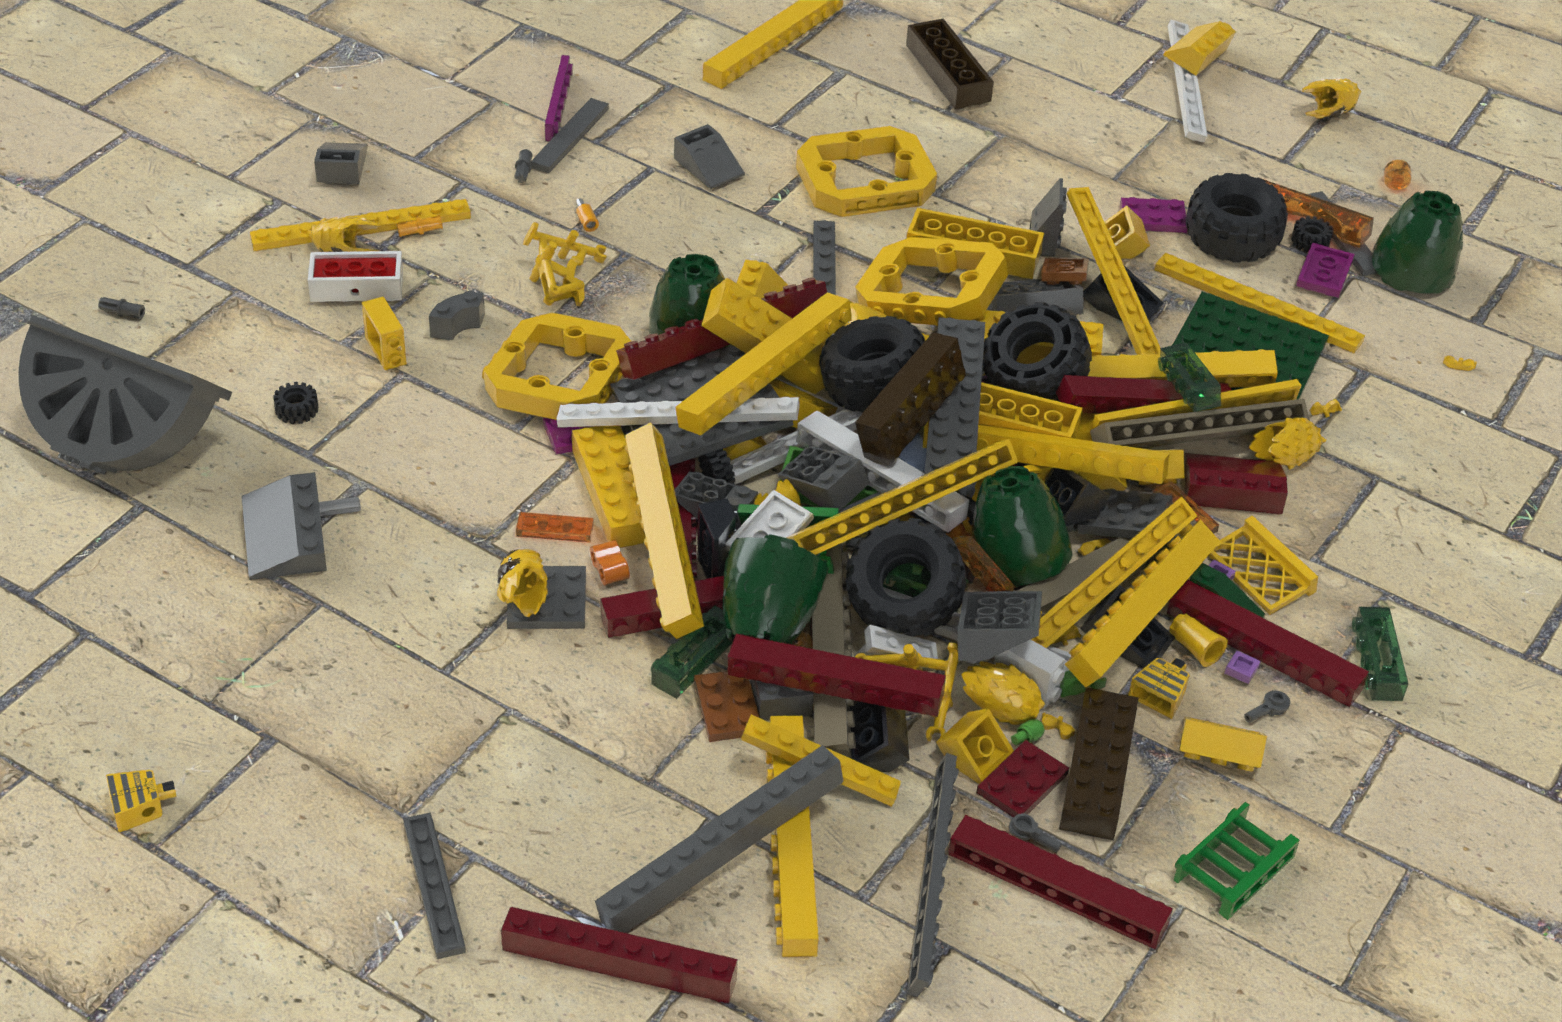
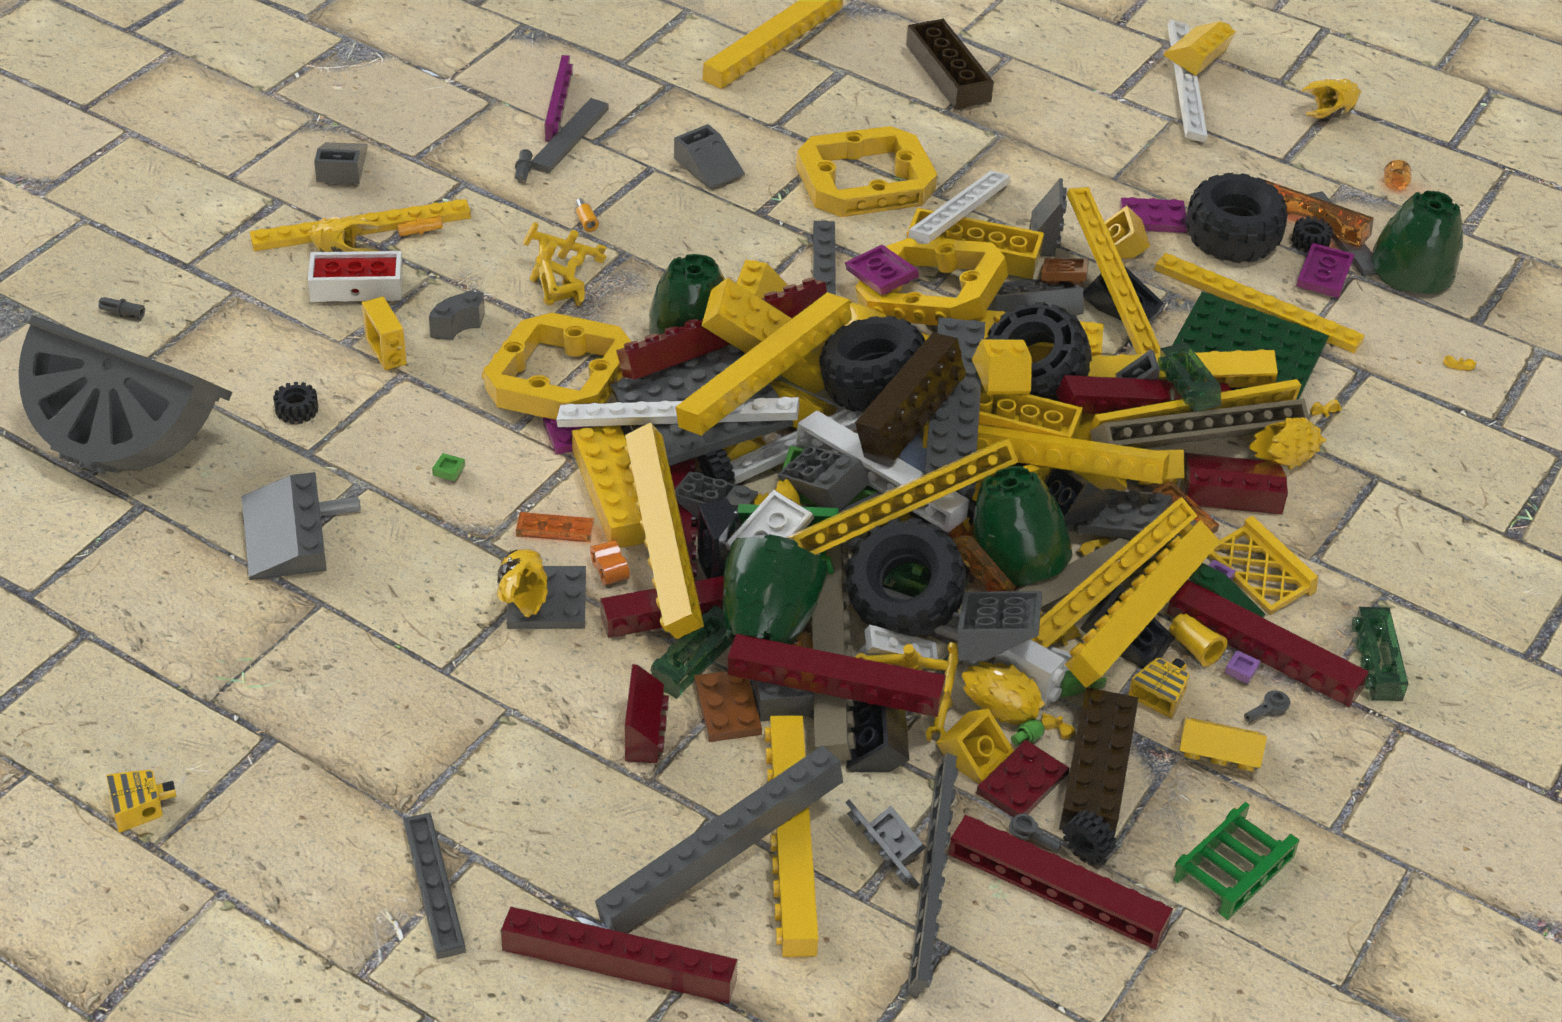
yellow plate [741,714,901,807] -> none
none -> bright green plate [432,453,465,482]
none -> dark red slope [625,664,669,763]
none -> magenta plate [845,244,919,295]
none -> bracket [845,799,926,888]
none -> white plate [908,171,1010,244]
none -> yellow slope [972,339,1032,394]
none -> black tyre [1063,810,1117,865]
none -> dark grey slope [1116,349,1160,380]

